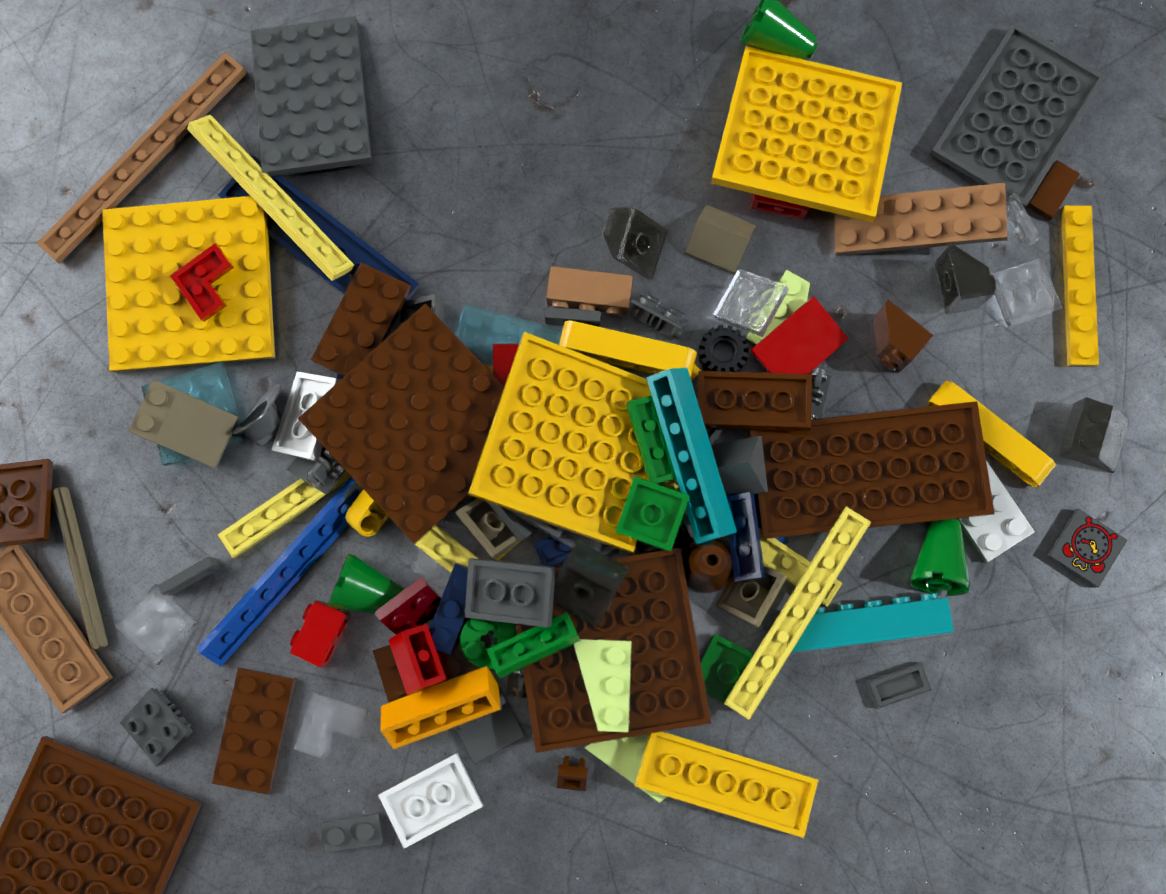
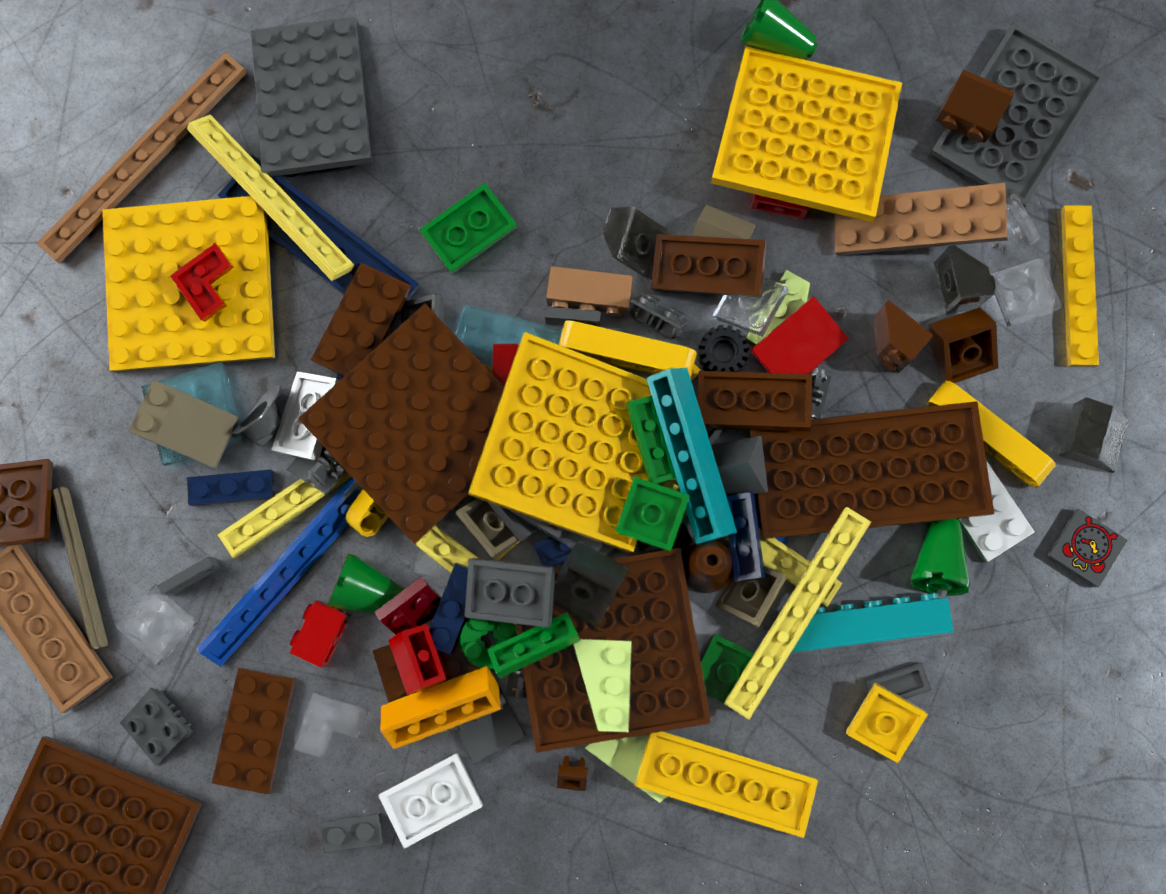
reddish brown tile [1027,160,1080,220] -> none
none -> dark blue plate [187,469,275,506]
none -> green plate [419,183,518,274]
none -> reddish brown plate [651,234,767,297]
none -> yellow plate [846,683,928,763]
none -> reddish brown slope [929,307,999,383]
none -> reddish brown slope [935,69,1015,143]

